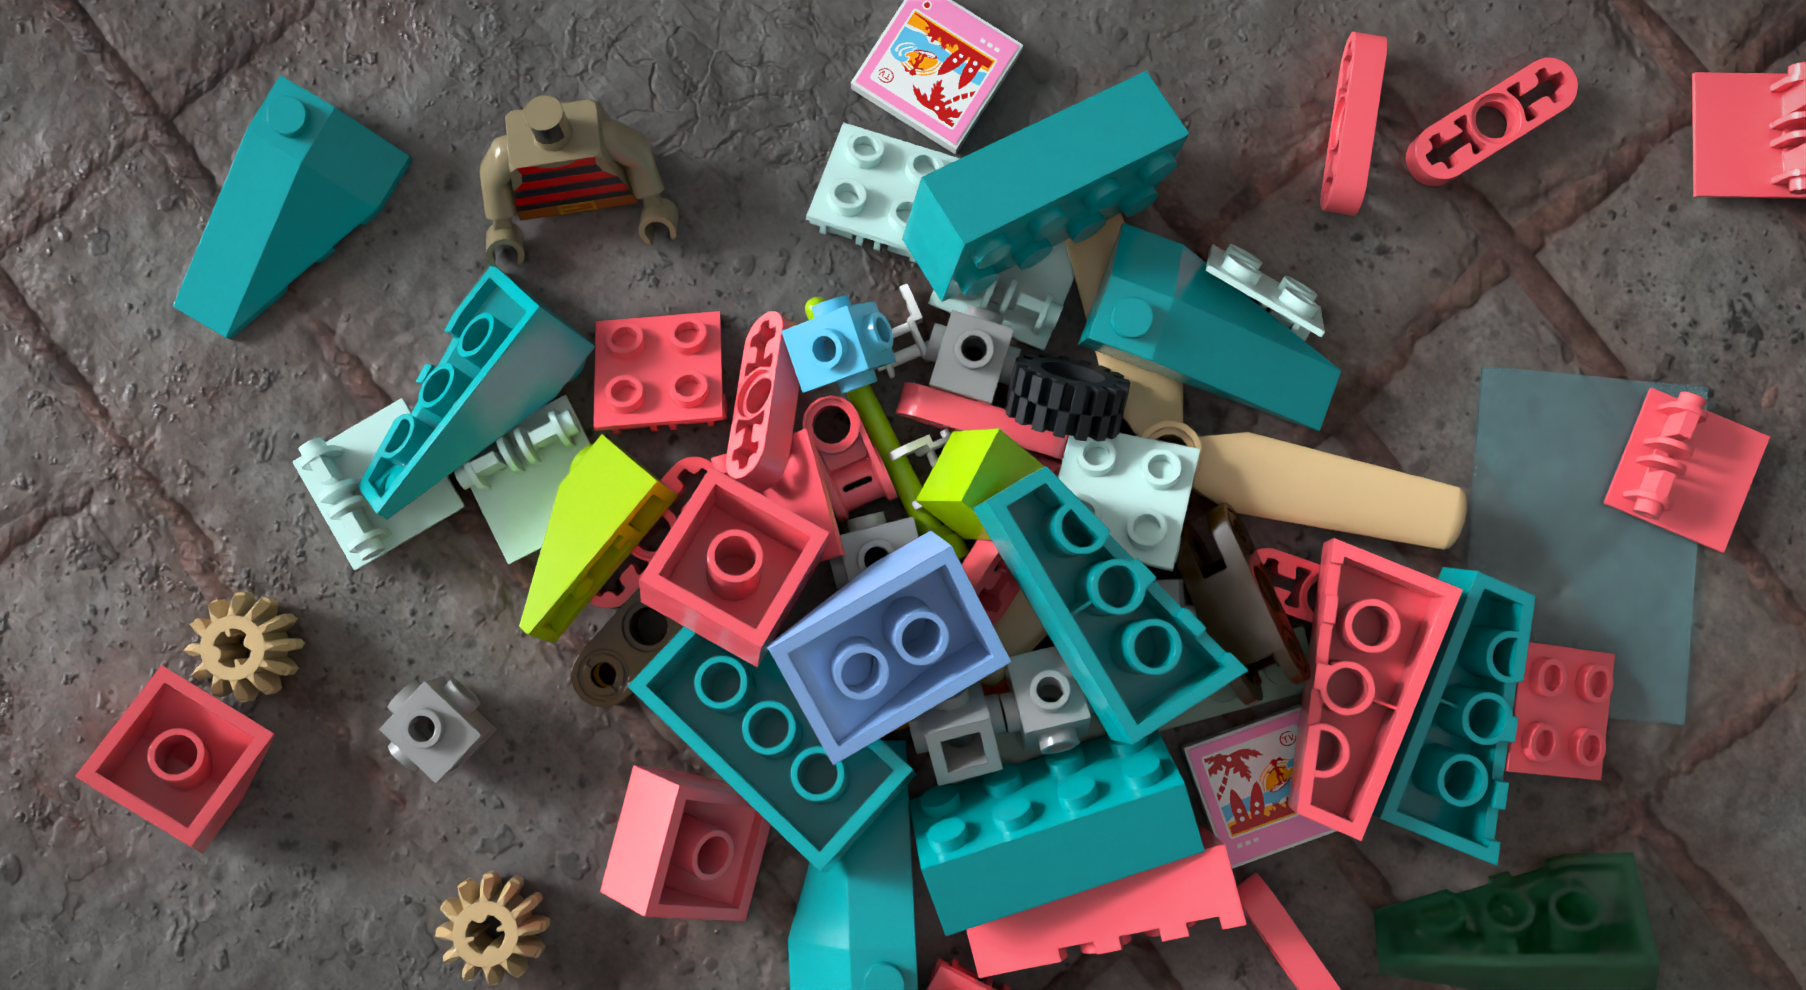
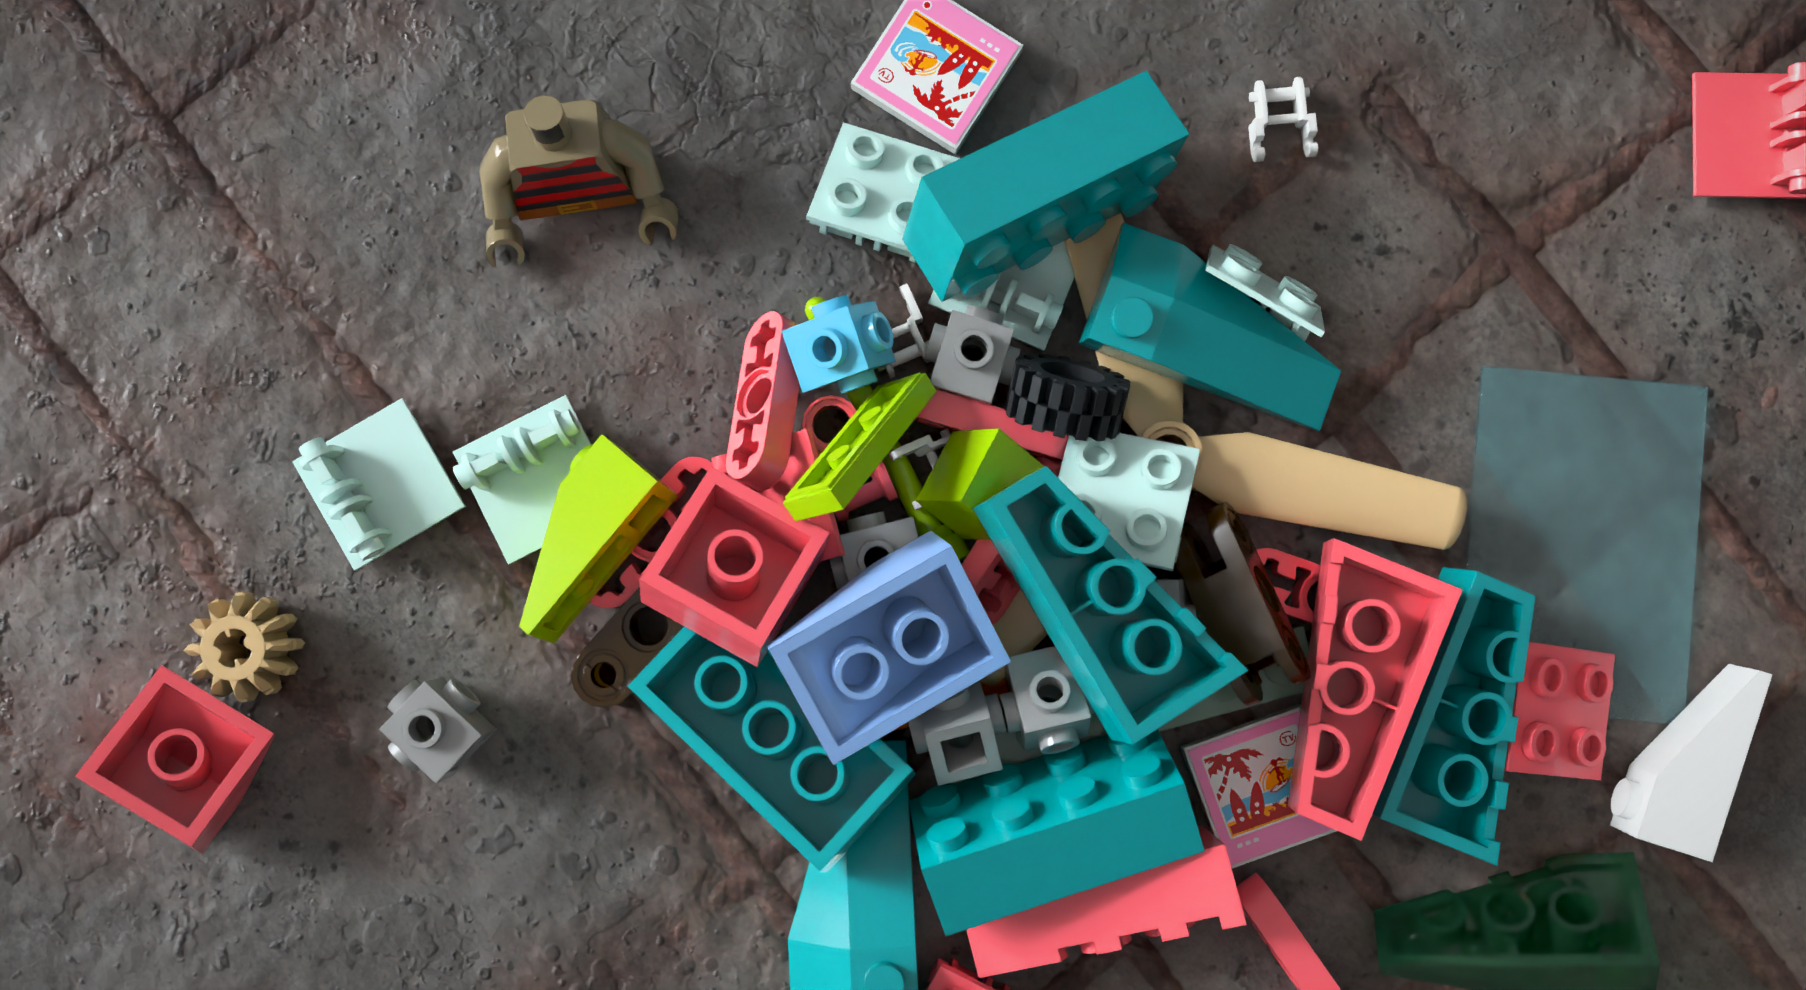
teal wedge [173,75,413,340] -> none
teal wedge [357,266,595,520] -> none
tan gear [435,870,550,986] -> none
coral hinge [594,311,728,435] -> none
coral slope [600,765,771,922] -> none
coral beam [1320,32,1387,216] -> none
coral beam [1406,58,1578,186] -> none
coral hinge [1603,388,1770,553] -> none
none -> lime tile [783,373,937,521]
none -> white piece [1248,77,1318,162]
none -> white slope [1610,664,1773,862]

